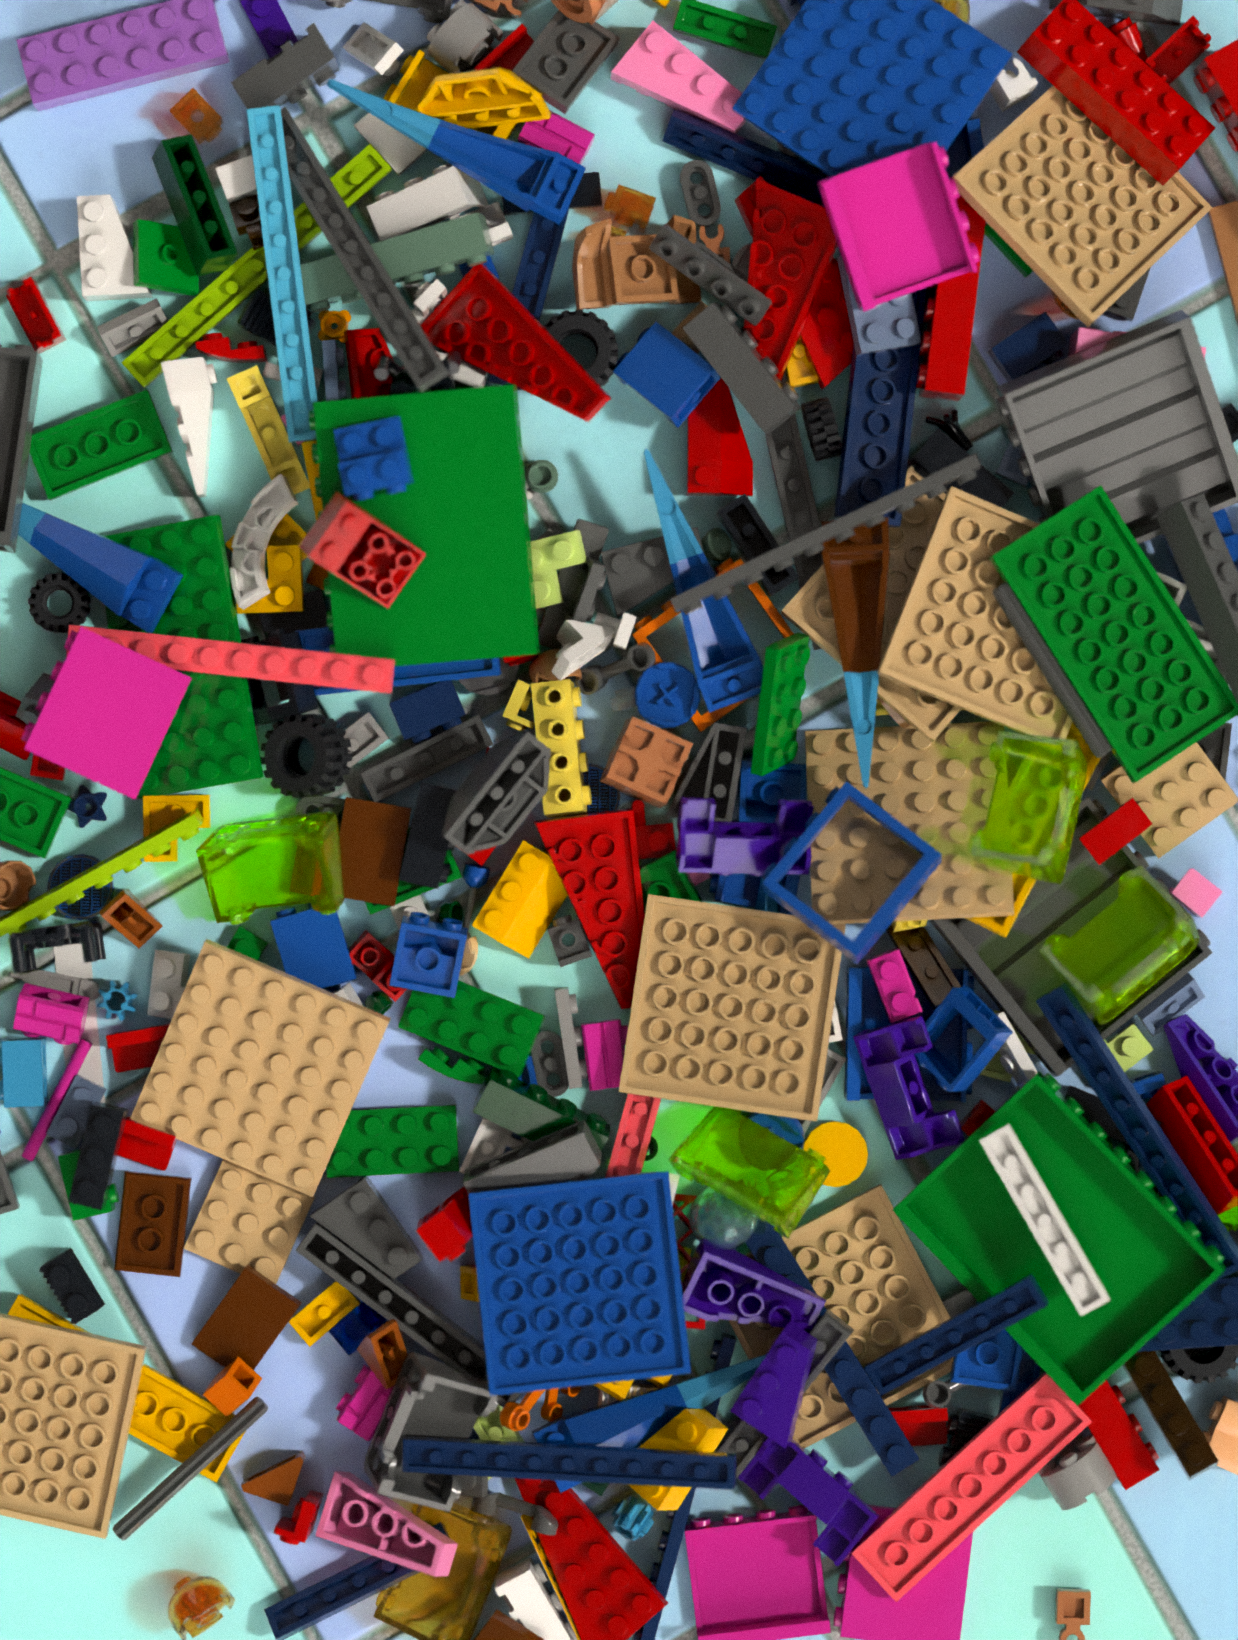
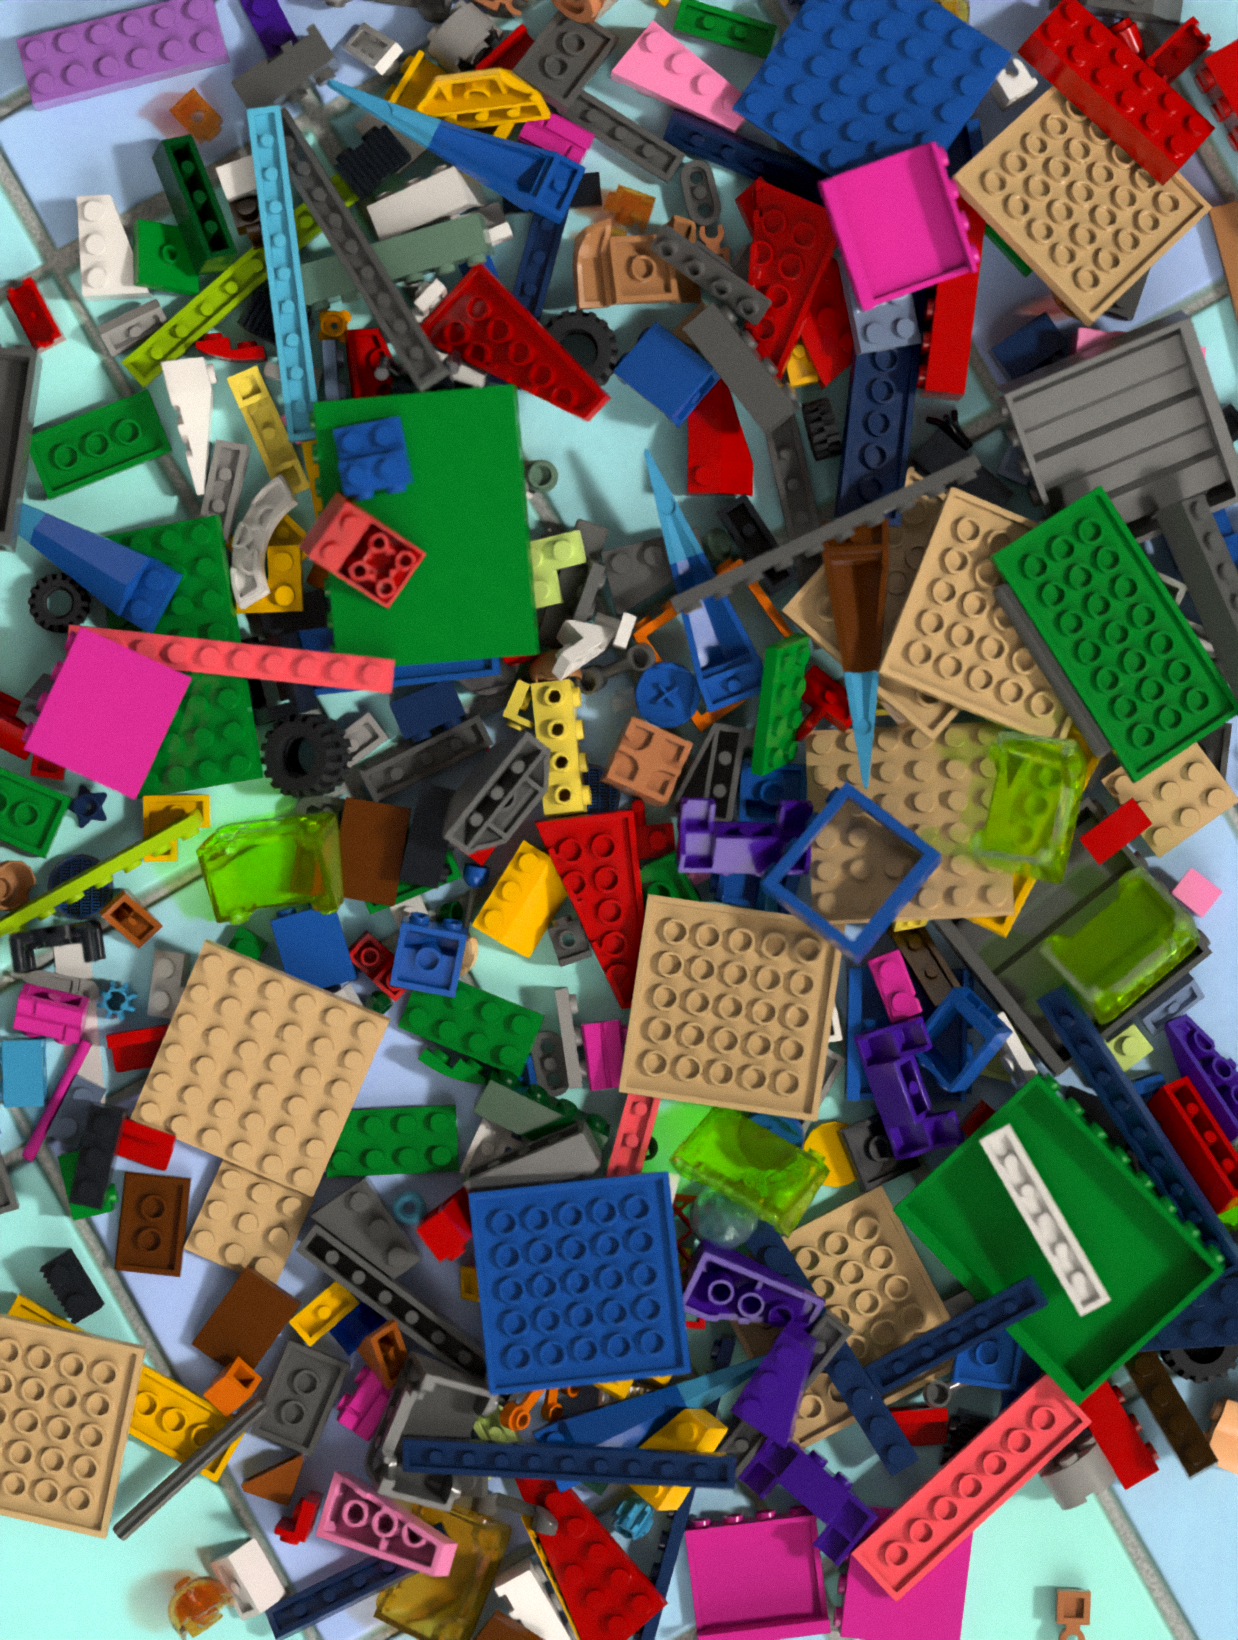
none -> light grey plate [199,439,251,543]
none -> white panel [210,1539,286,1621]
none -> dark grey plate [251,1338,351,1457]
none -> black brick [334,125,411,202]
none -> medium azure plate [393,1191,426,1224]
none -> dark grey plate [556,90,686,184]
none -> red plate [796,664,852,742]
none -> black tile [836,1112,921,1192]

